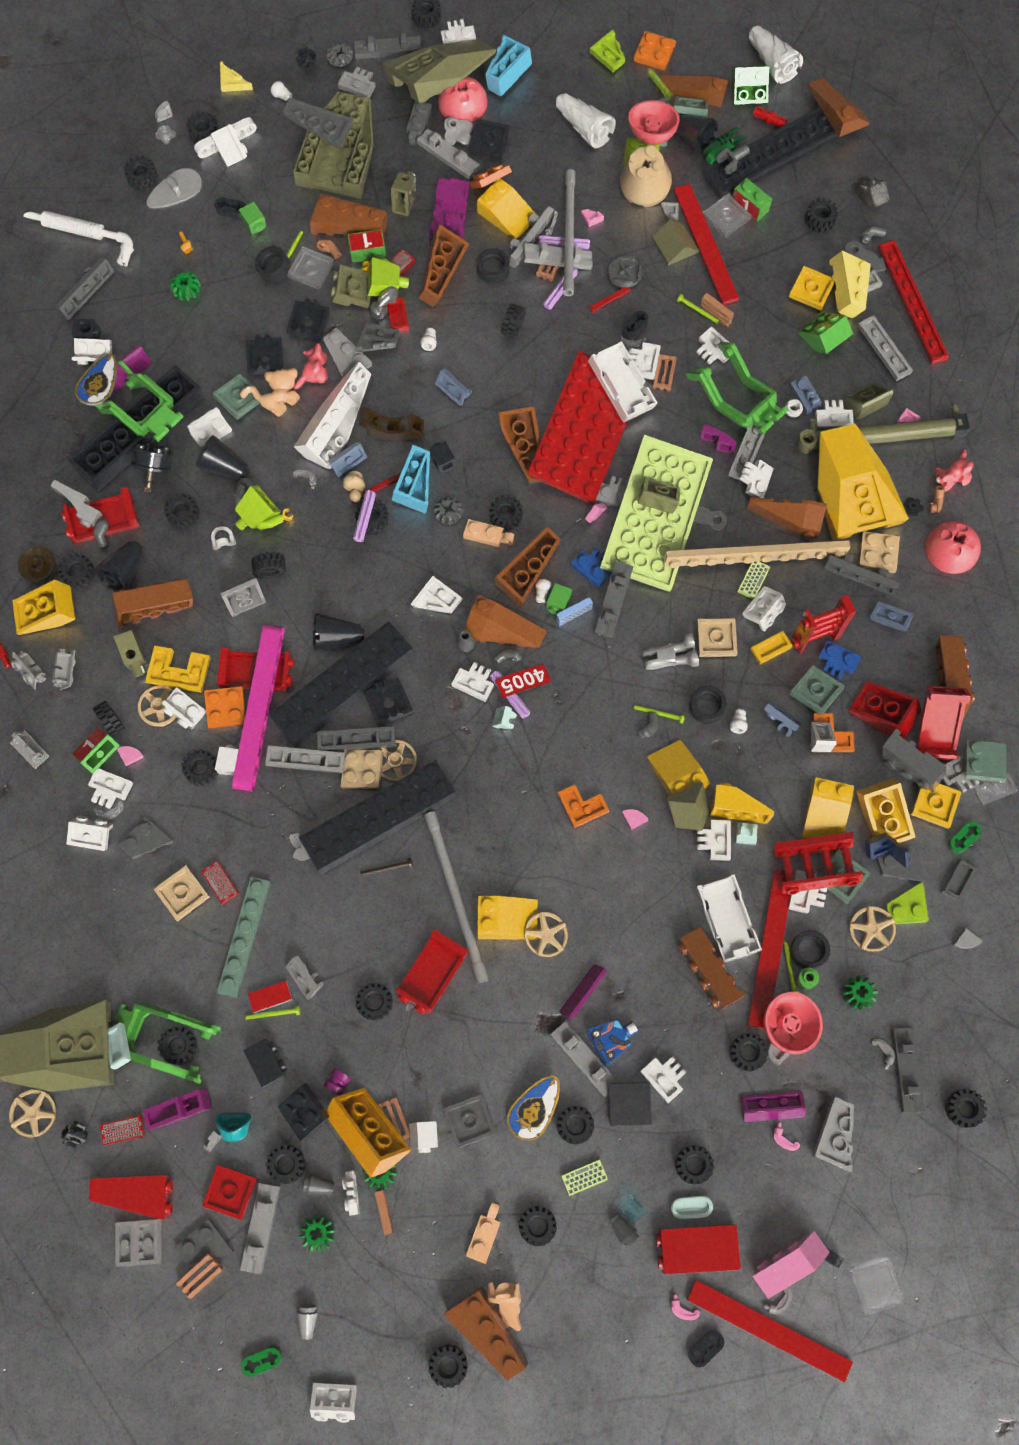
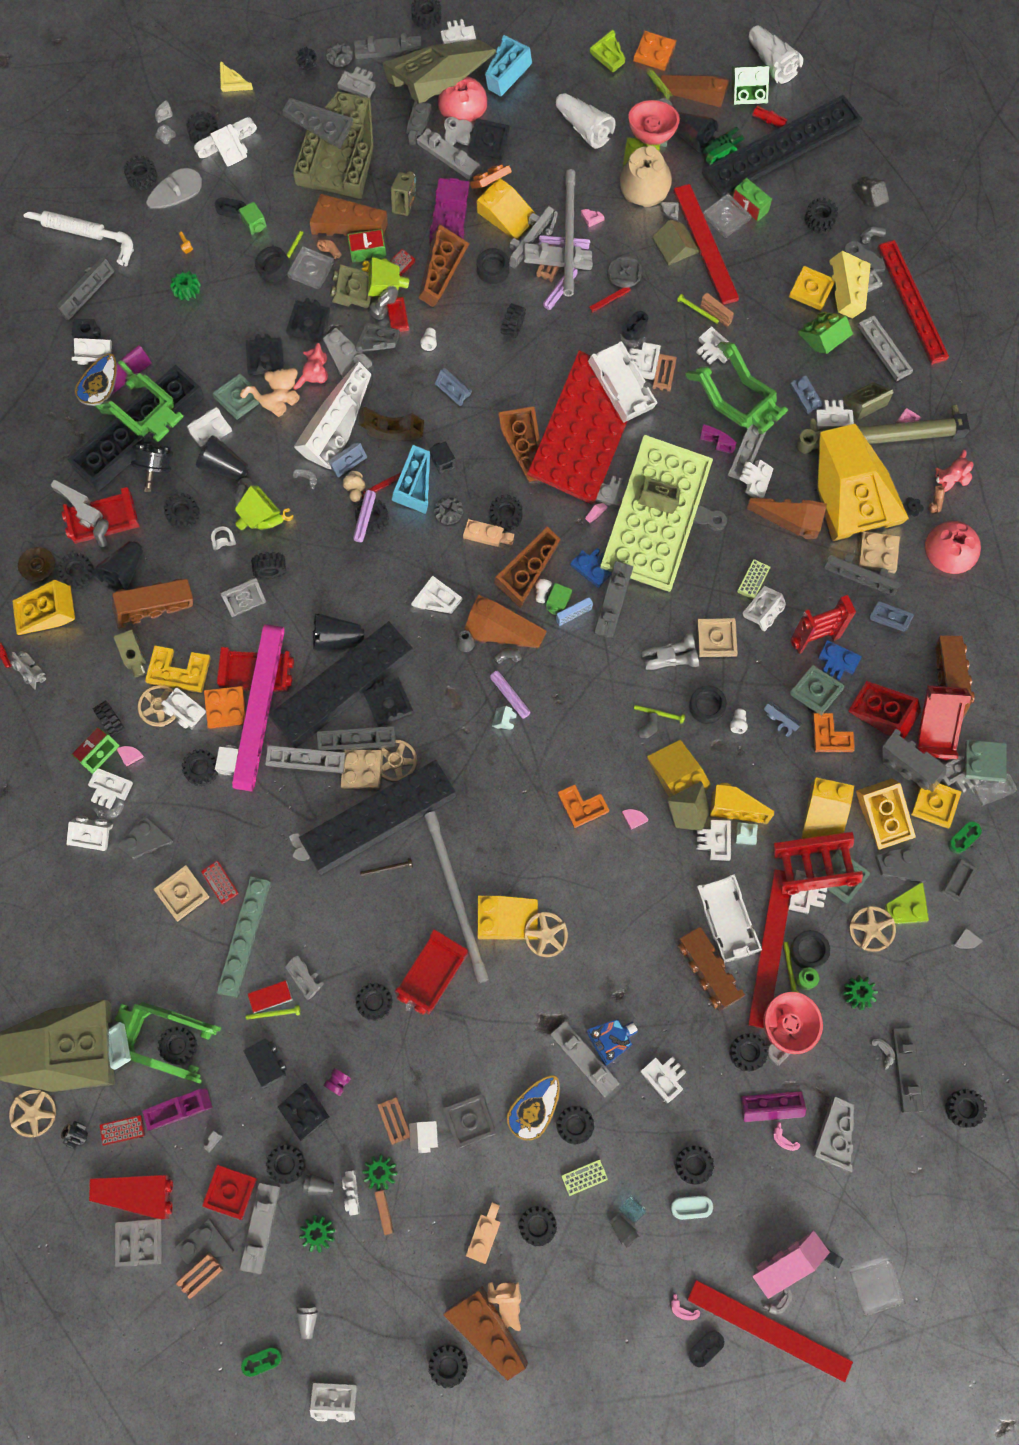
light grey hinge [10,730,50,769] -> none
light grey hinge [52,649,76,690] -> none
teal helmet [215,1113,252,1142] -> none
white piece [271,81,293,102] -> none
light orange slope [326,1088,411,1178] -> none
white hinge [452,662,494,702] -> none
red sticker [495,664,552,698] -> none
magenta slope [559,964,607,1021] -> none
black tile [608,1082,652,1126] -> none
red panel [656,1224,741,1275] -> none
tan plate [663,541,851,568] -> none
sand green plate [674,96,709,117] -> none
dark grey piece [716,143,750,174] -> none
yellow tile [750,631,793,665] -> none
white plate [785,399,803,417] -> none
dark orange wedge [807,78,870,137] -> none
white slope [811,722,836,752] -> none
dark blue bracket [865,832,910,868] -> none

